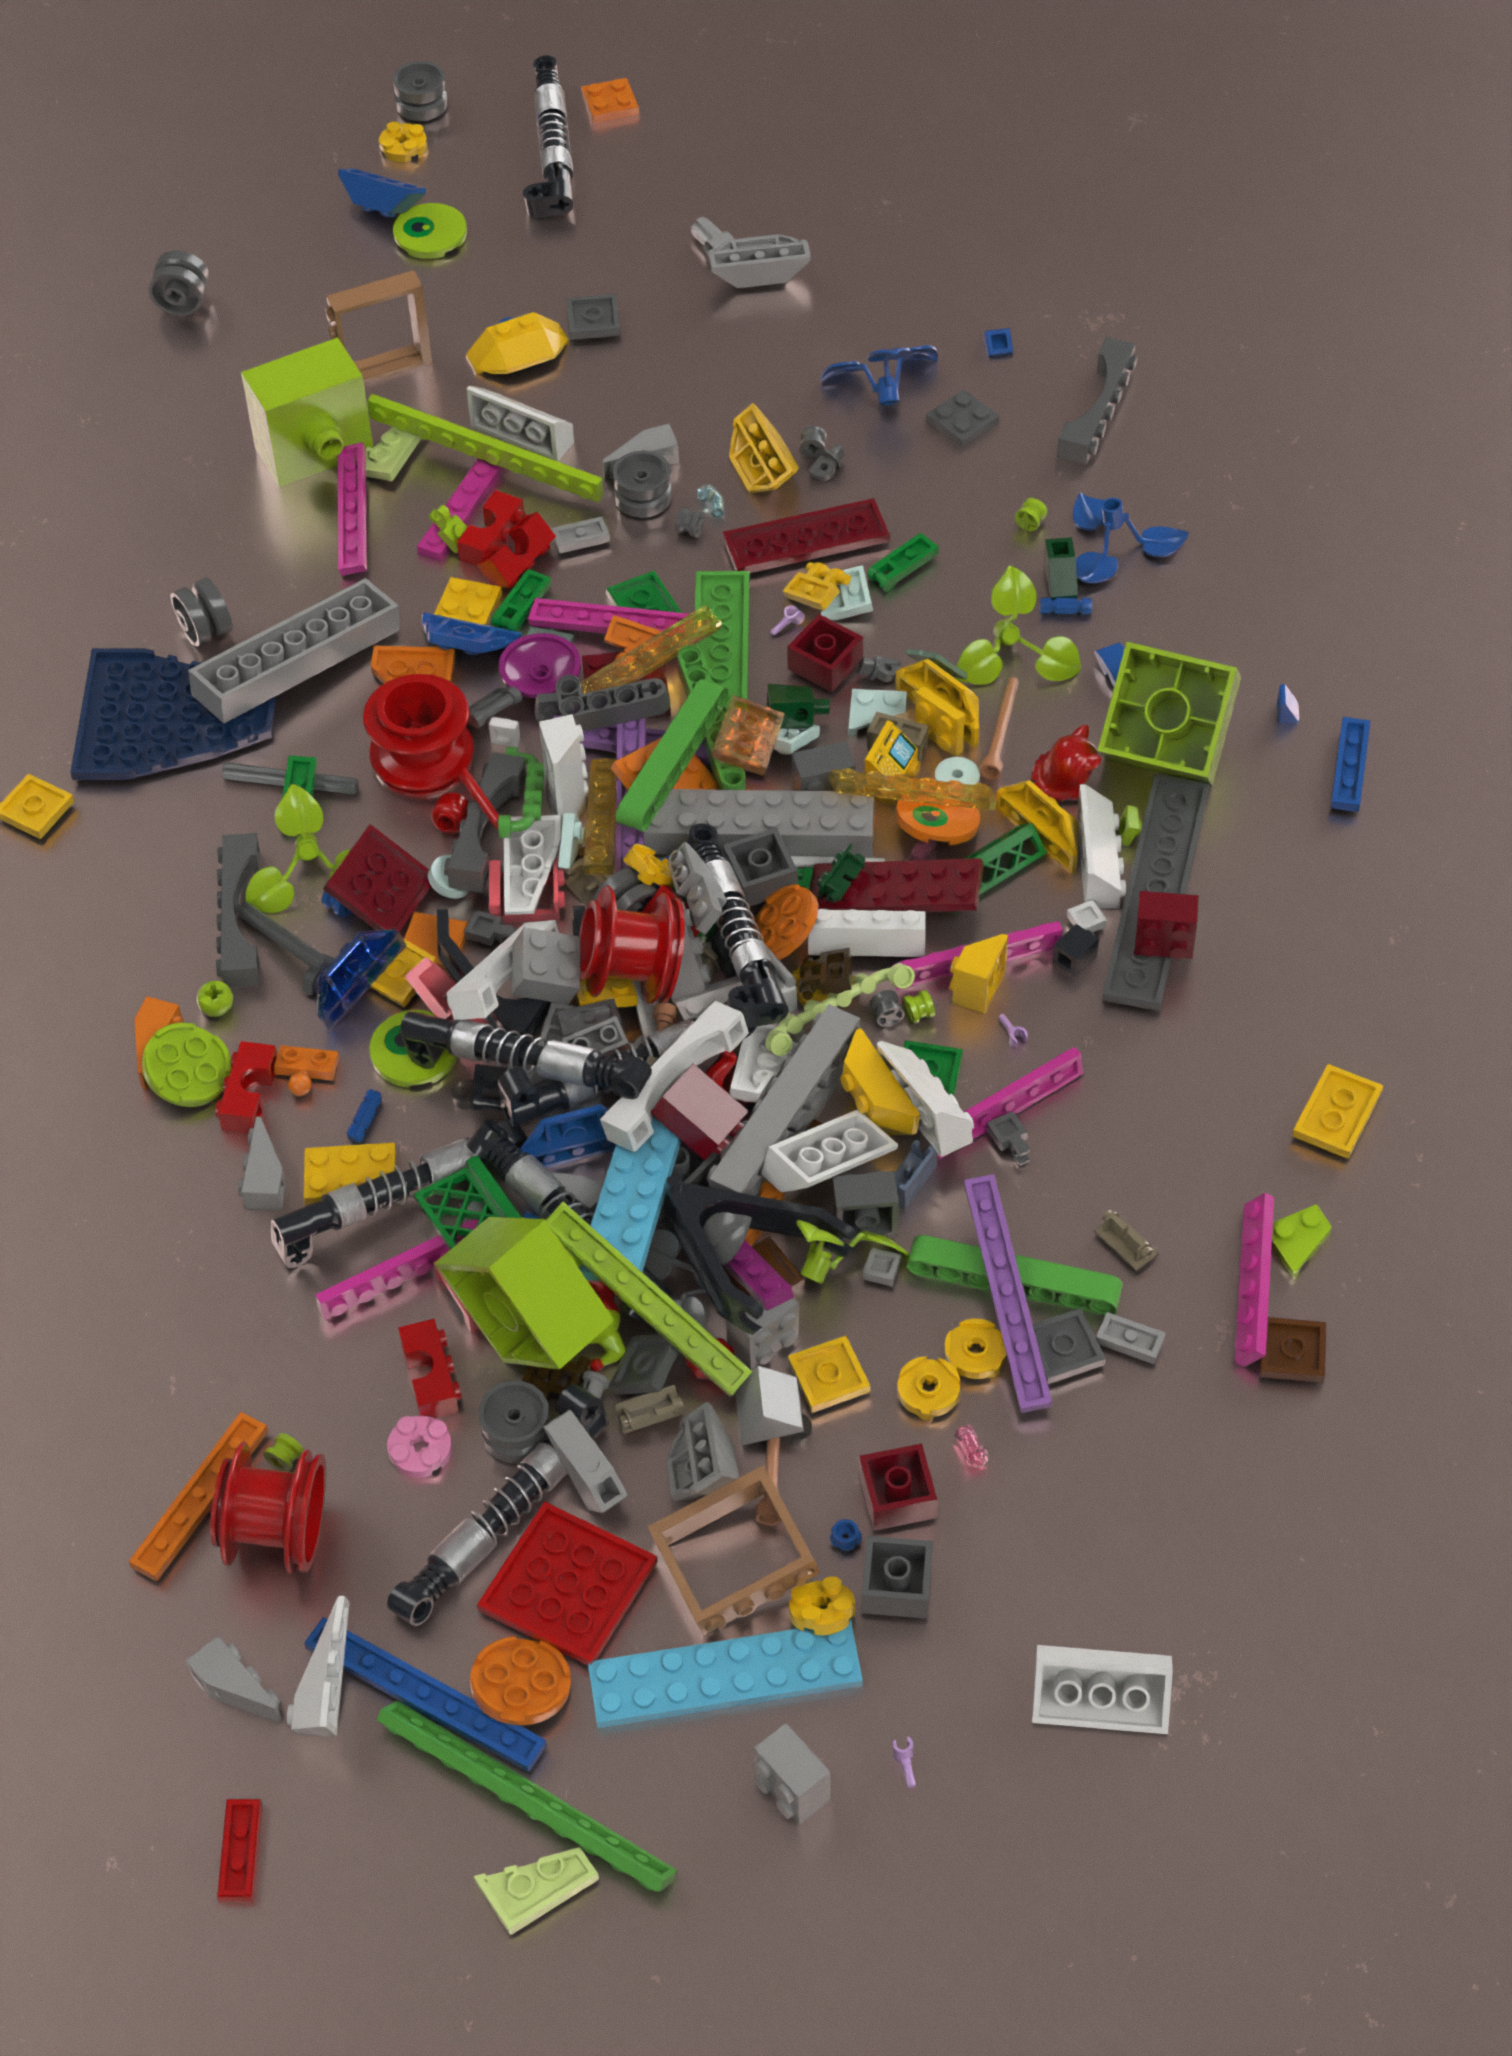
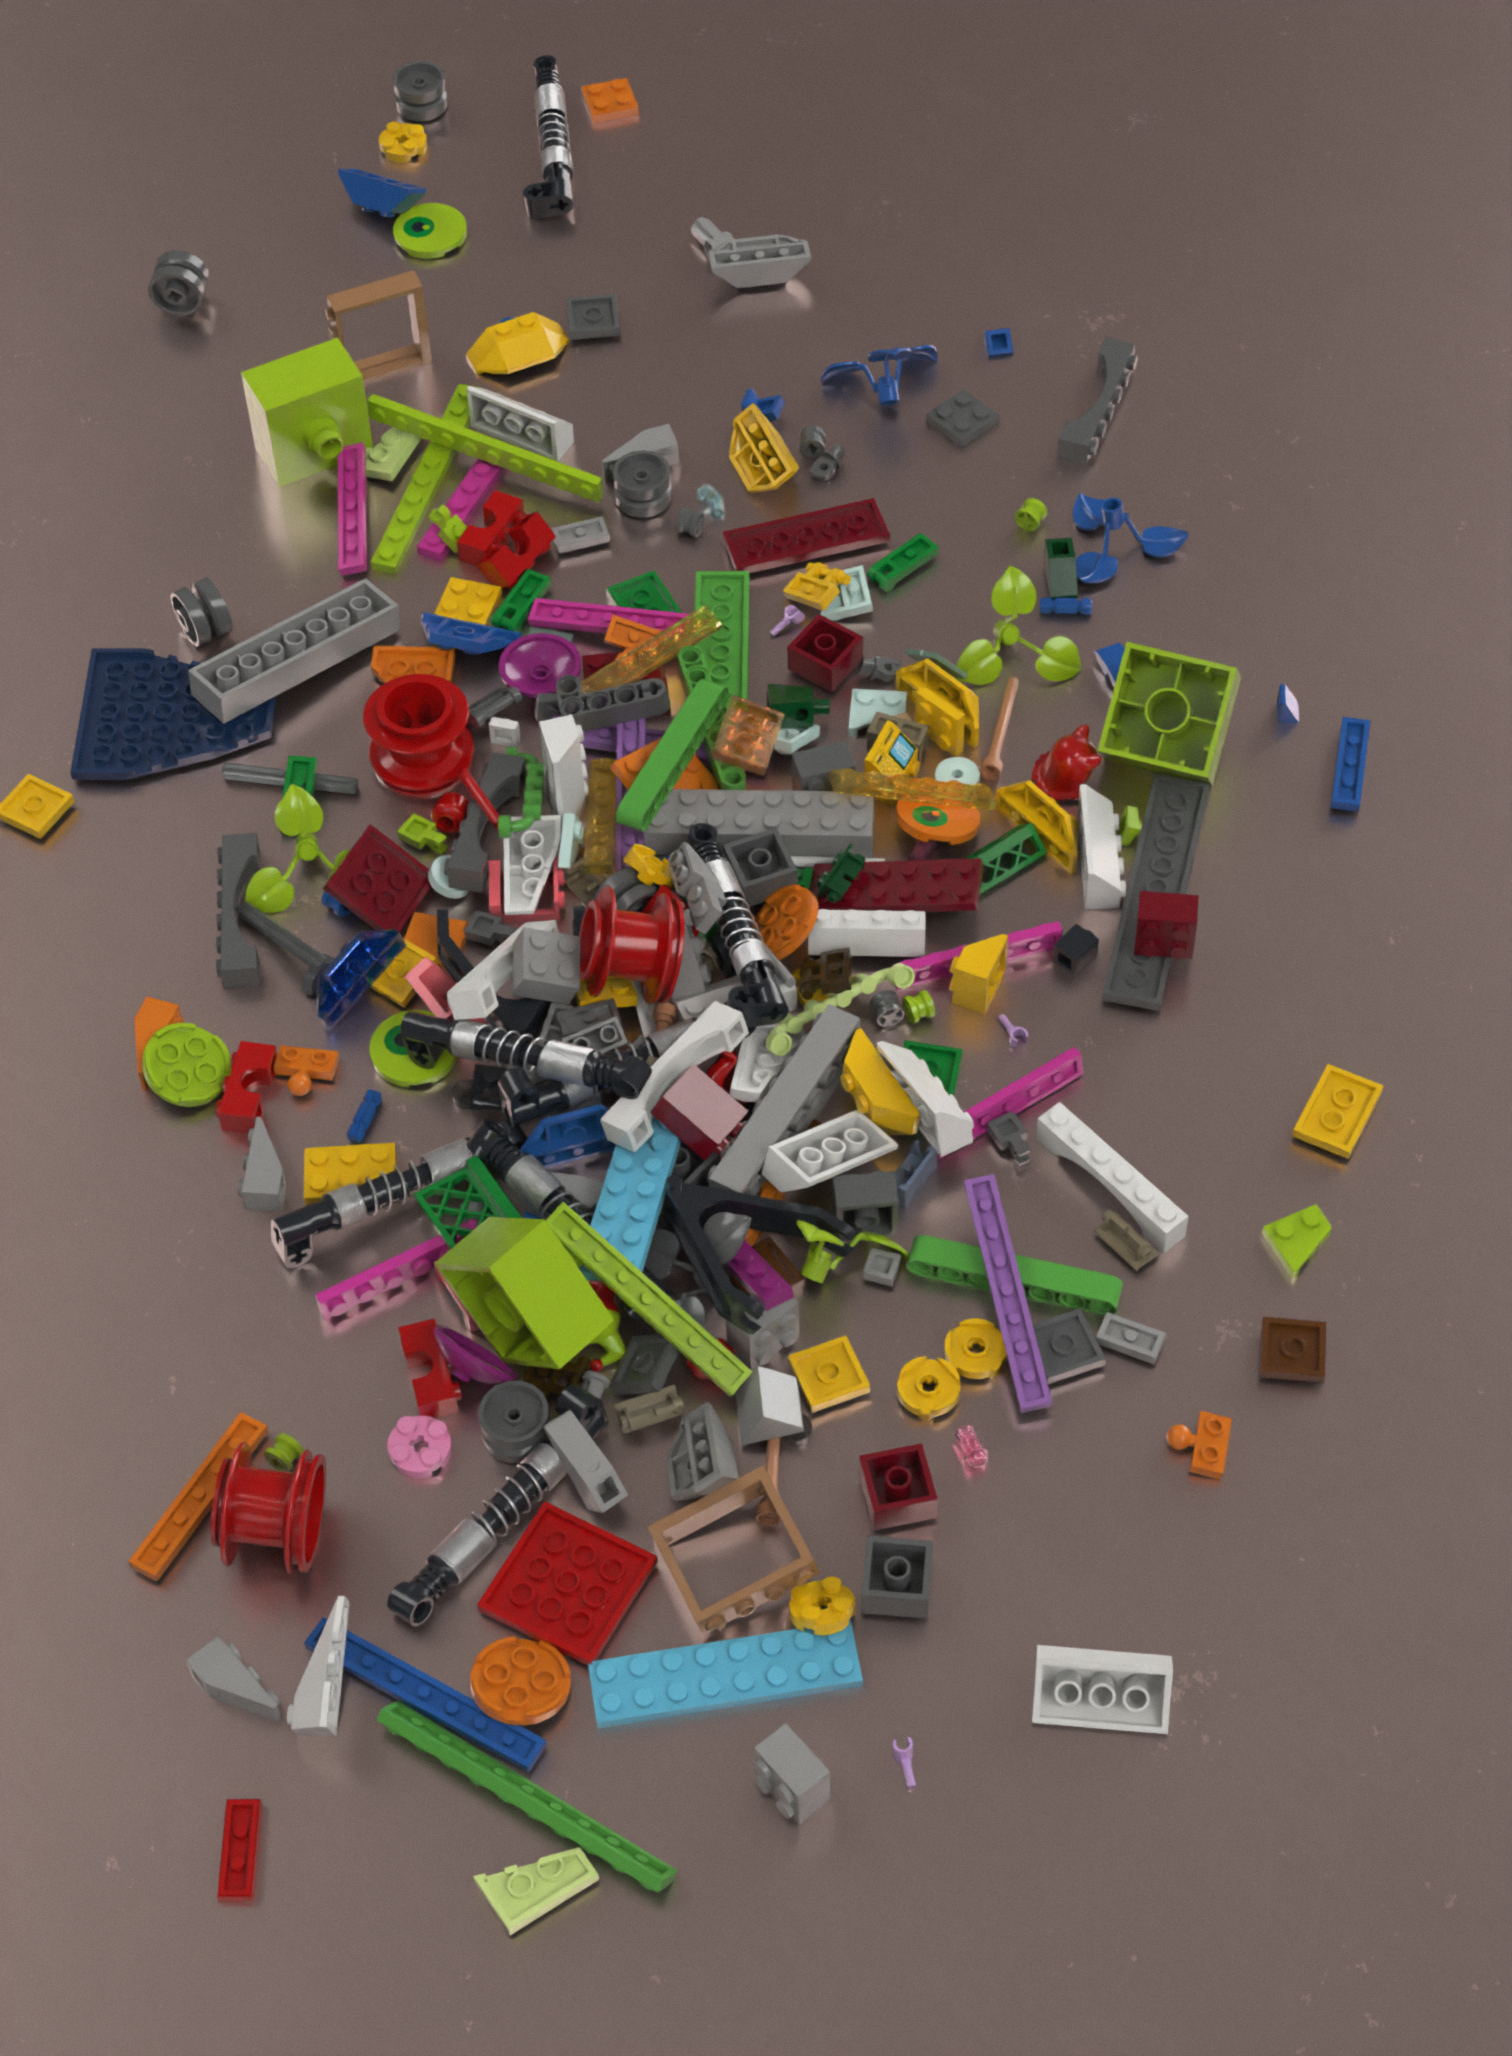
lime piece [196,981,234,1017] -> none
blue plate [830,1519,862,1551] -> none
white plate [1067,900,1107,932] -> none
dark pink plate [1235,1193,1274,1367] -> none
none -> lime plate [370,383,480,575]
none -> lime plate [397,813,449,856]
none -> magenta dish [434,1325,518,1384]
none -> blue bracket [741,389,785,422]
none -> white arch [1036,1102,1189,1253]
none -> orange plate [1166,1411,1232,1479]

